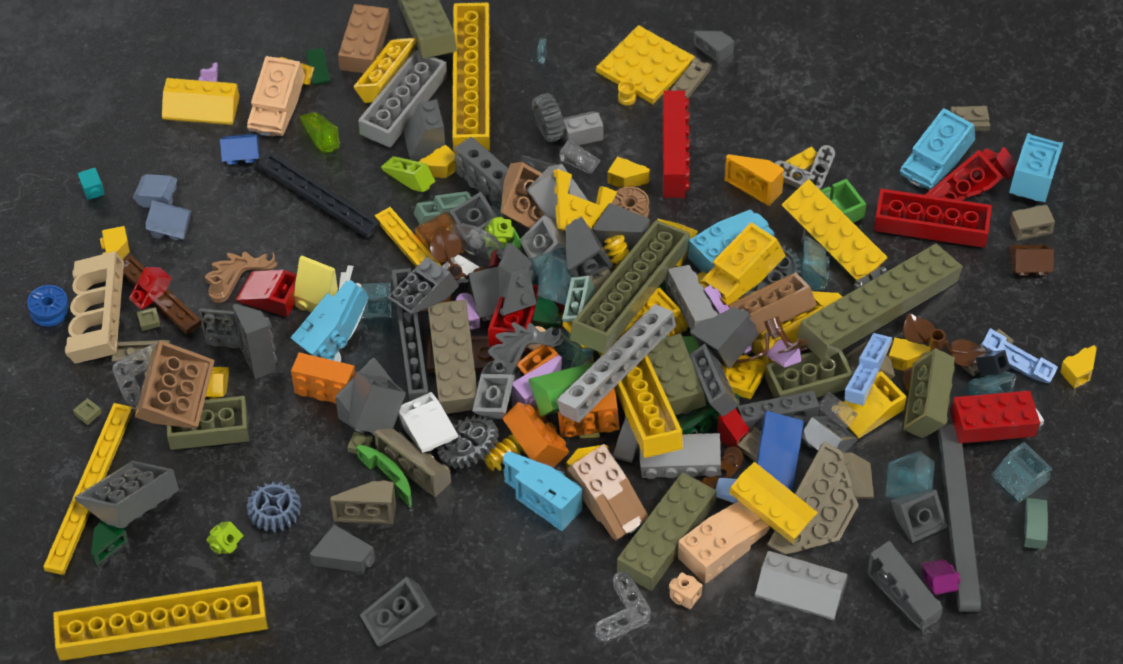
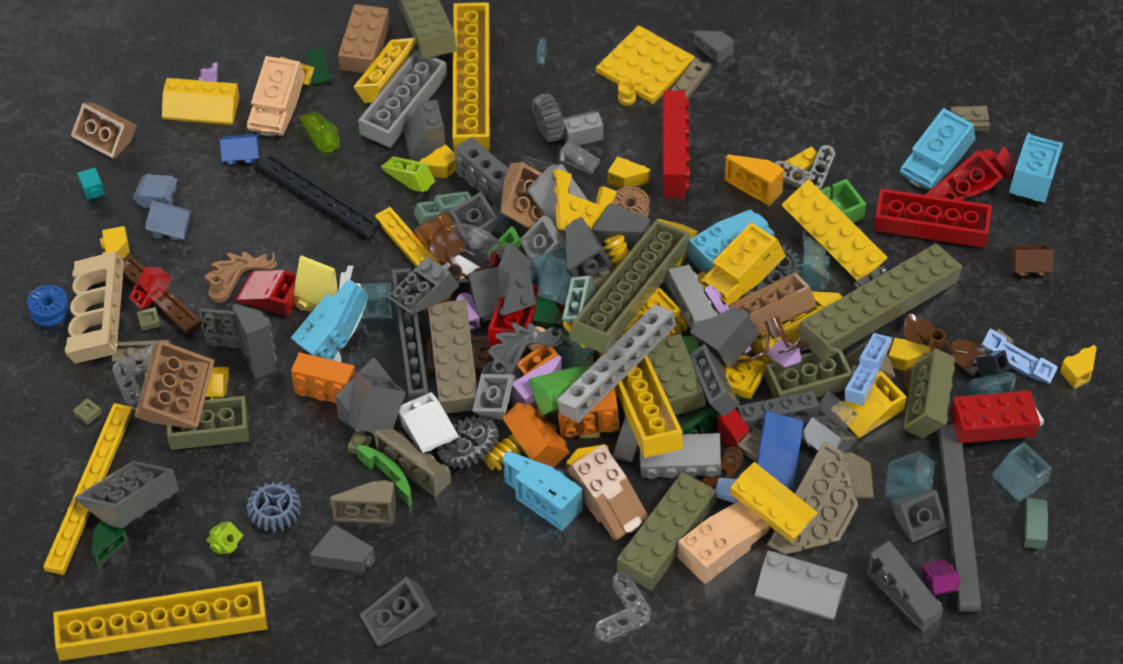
lime brick [485,217,514,246] -> none
light nougat brick [669,572,702,610] -> none
dark tan brick [1009,205,1055,241] -> none
none -> medium nougat slope [71,103,137,158]

